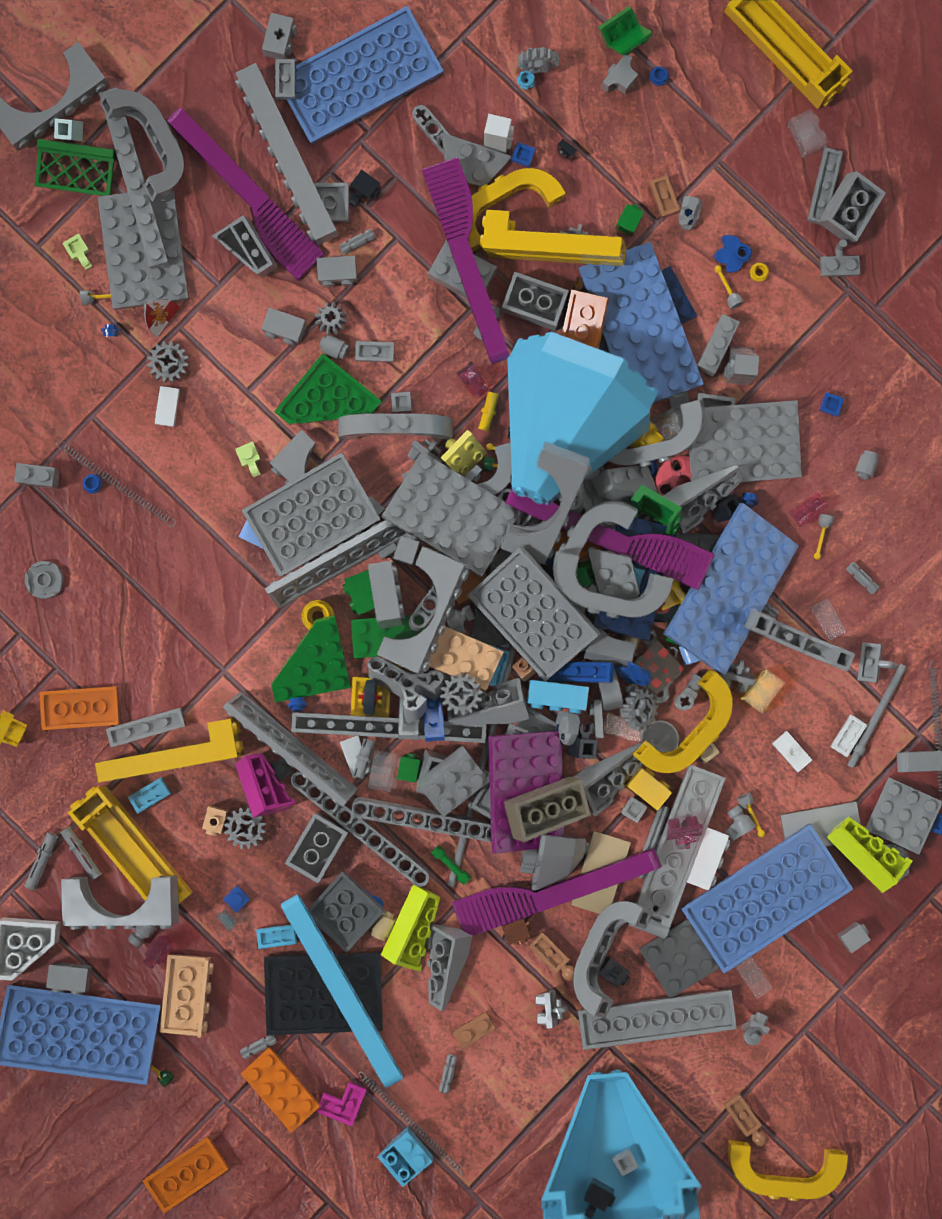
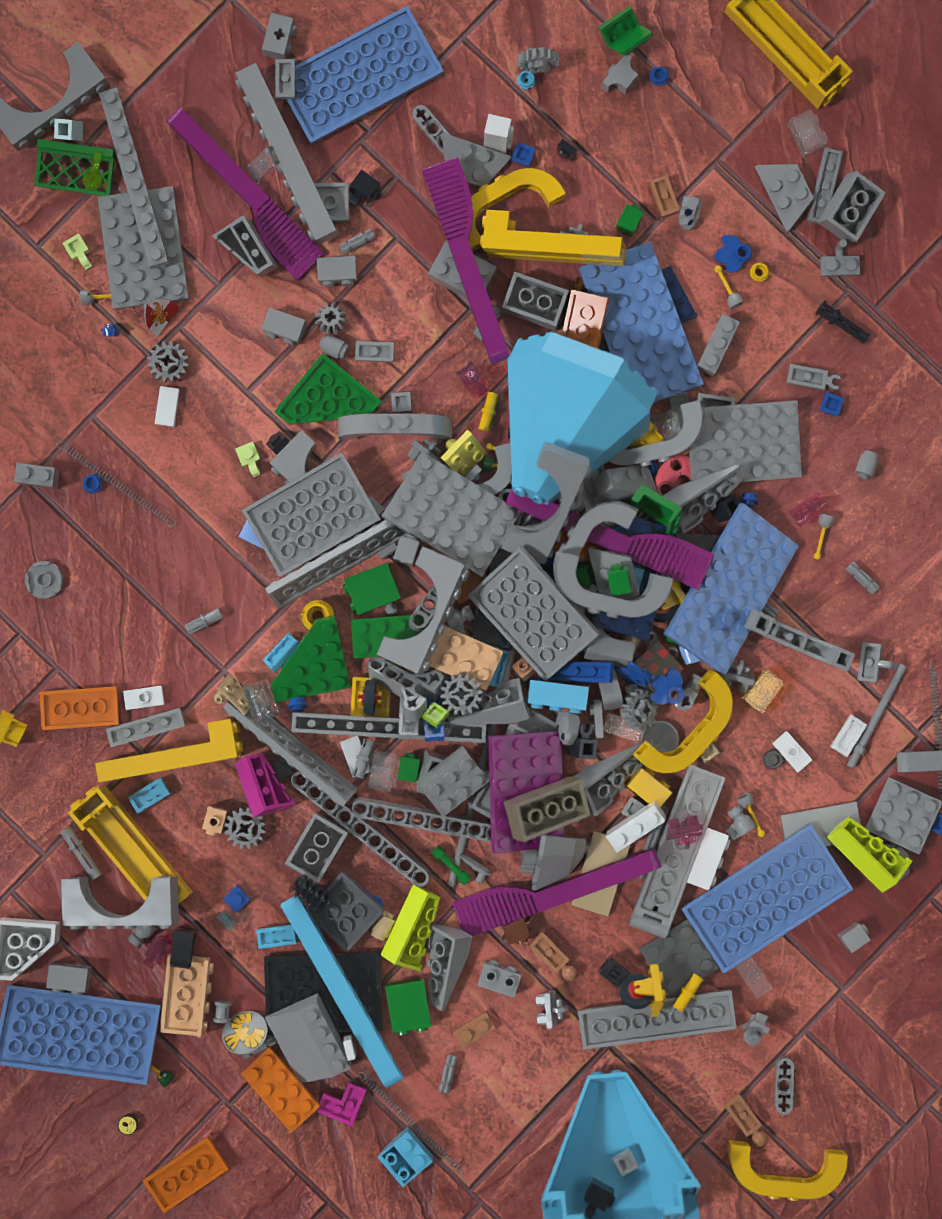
light grey pin [24,832,59,890] -> none
light grey arch [100,89,184,202] -> none
light grey brick [368,561,405,629] -> none
light grey arch [574,901,654,1018] -> none
light grey wedge [723,346,759,385] -> none
clear plate [810,598,846,641] -> none
none -> clear neon green plate [83,151,102,190]
none -> light yellow tile [118,1114,138,1135]
none -> white plate [123,686,165,710]
none -> black tile [170,927,198,969]
none -> light grey axle [185,608,223,634]
none -> light grey bush [213,1000,232,1023]
none -> tan hinge [214,674,256,715]
none -> shield [222,1011,268,1055]
none -> clear plate [242,679,280,723]
none -> clear plate [247,146,280,183]
none -> medium azure plate [263,633,299,672]
none -> light grey slope [265,993,352,1083]
none -> black plate [266,431,290,455]
none -> black piece [289,874,332,915]
none -> white tile [343,1032,358,1061]
none -> green panel [385,977,432,1035]
none -> lime tile [422,702,449,728]
none -> light grey bar [459,854,491,883]
none -> light grey brick [477,959,521,998]
none -> white brick [606,800,666,852]
none -> green brick [607,563,632,596]
none -> plate [619,964,666,1017]
none -> blue plate [650,668,685,705]
none -> yellow pin [673,973,704,1013]
none -> light grey wing [755,164,814,233]
none -> black tile [763,750,783,769]
none -> light grey beam [774,1056,794,1115]
none -> light grey plate [786,364,841,391]
none -> black pin [815,300,870,344]

